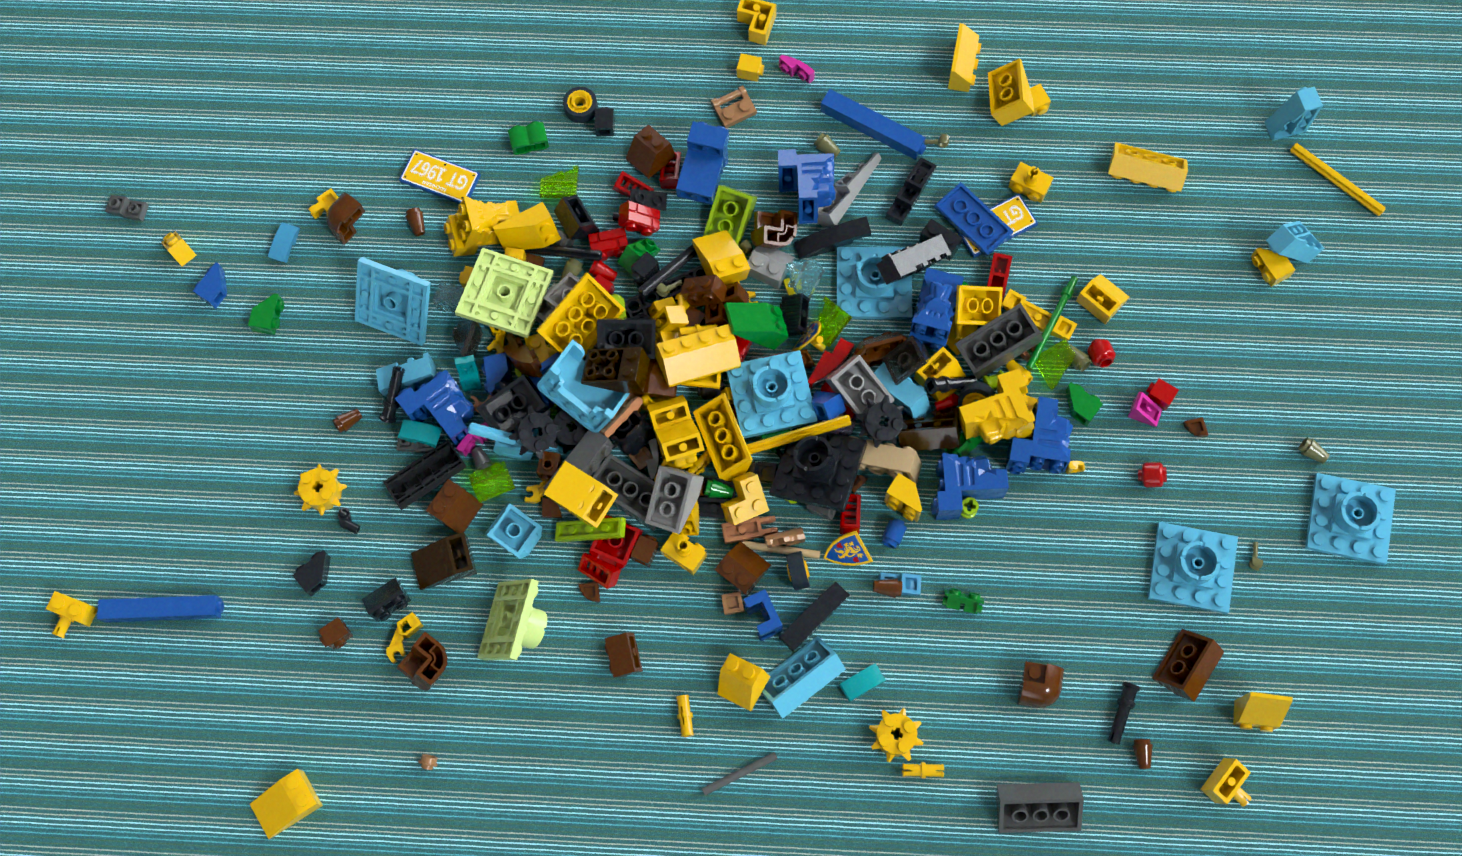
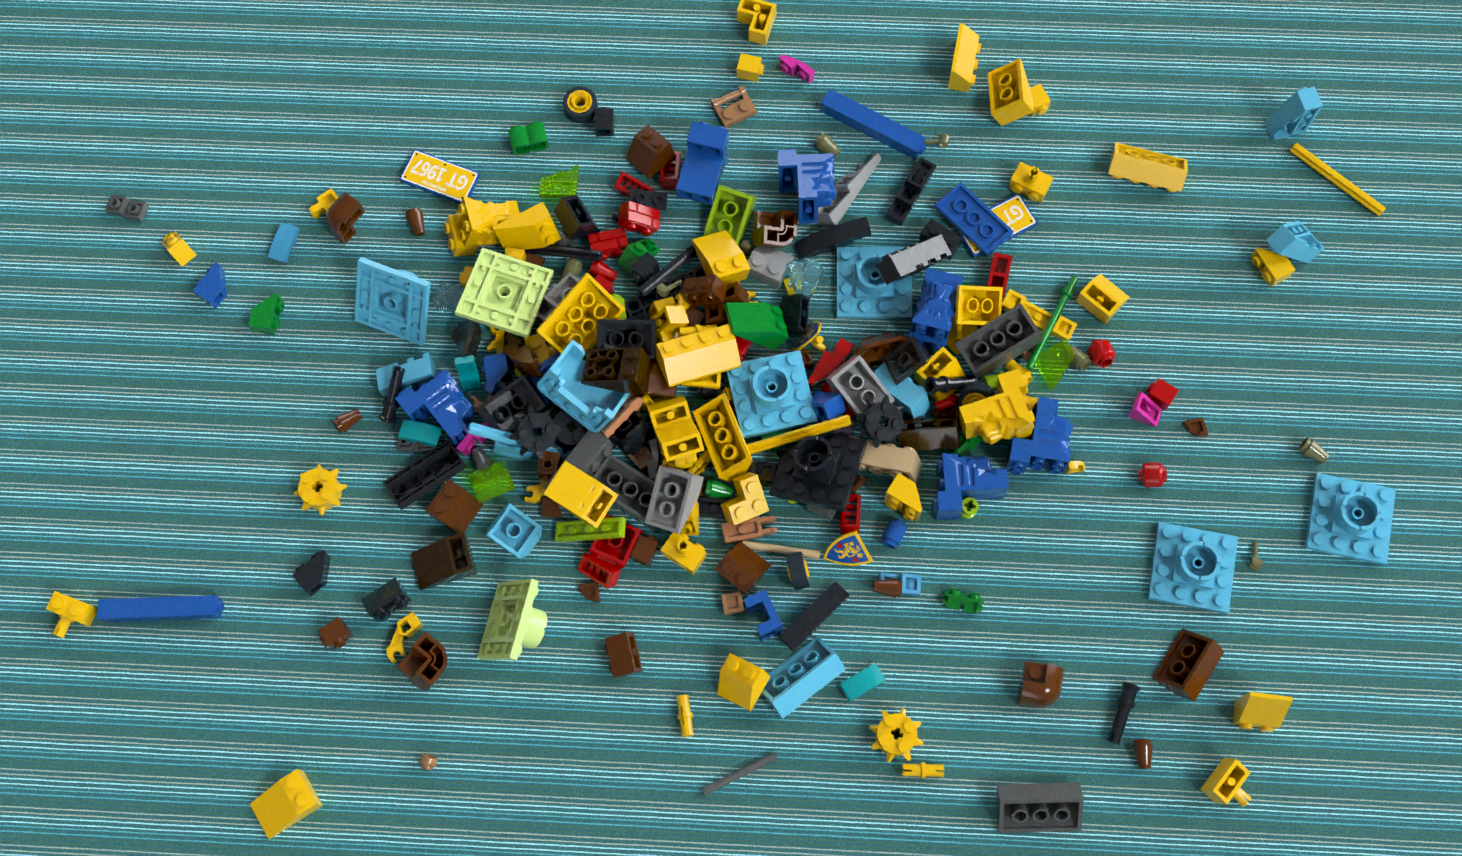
black arm [338,508,360,534] -> none
medium nougat slope [763,527,806,548] -> none
clear neon green wing [817,296,853,347] -> none
green slope [1066,382,1103,427] -> none

